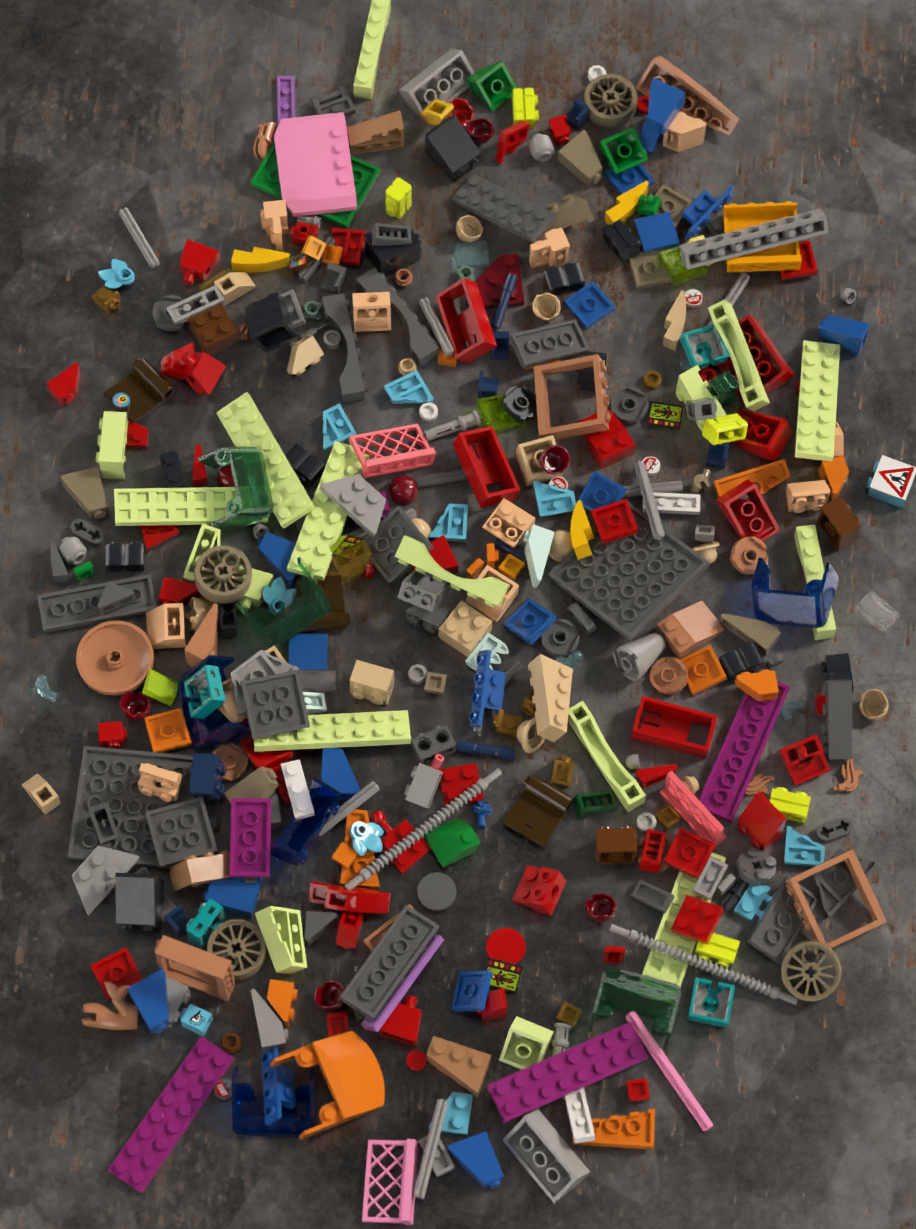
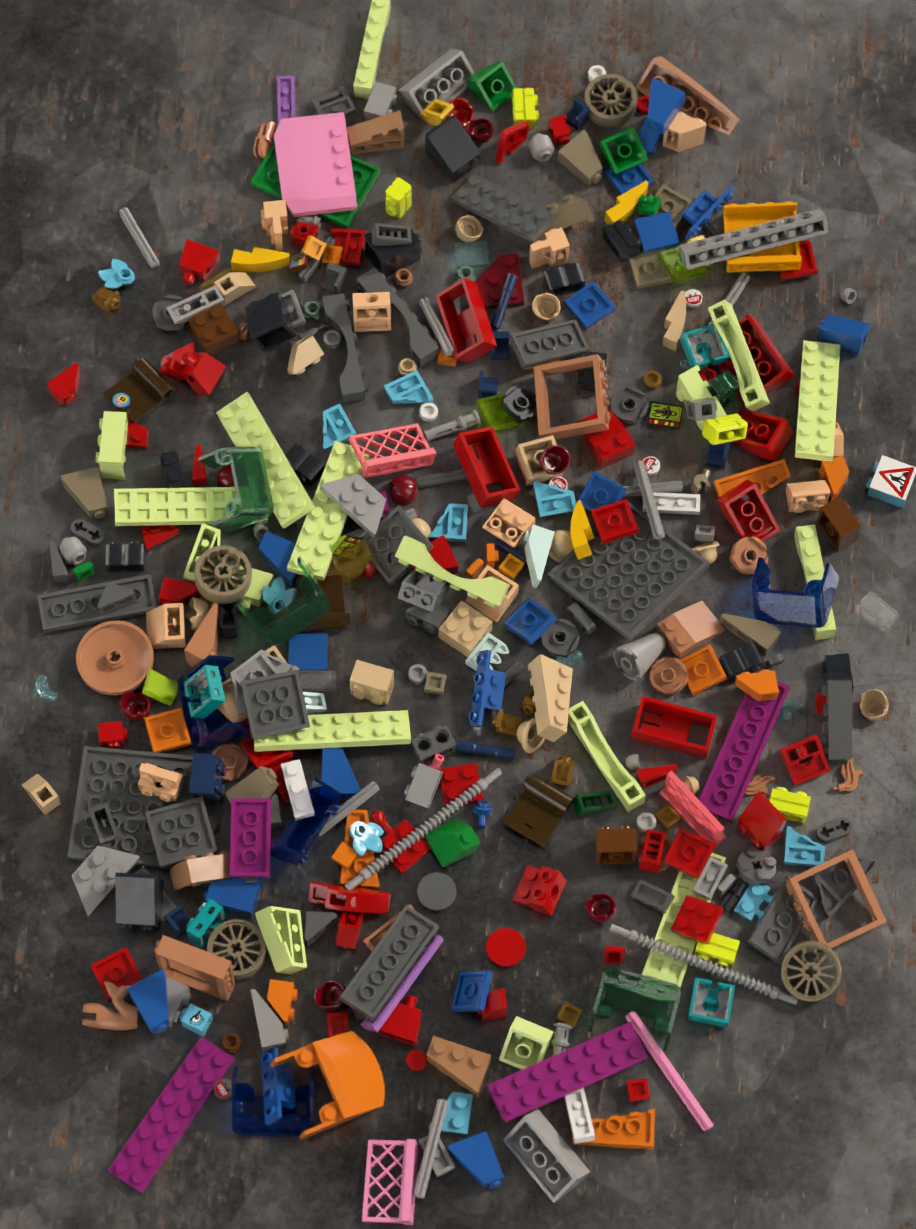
piece [485,958,523,994] -> none
none -> light grey brick [364,82,398,121]

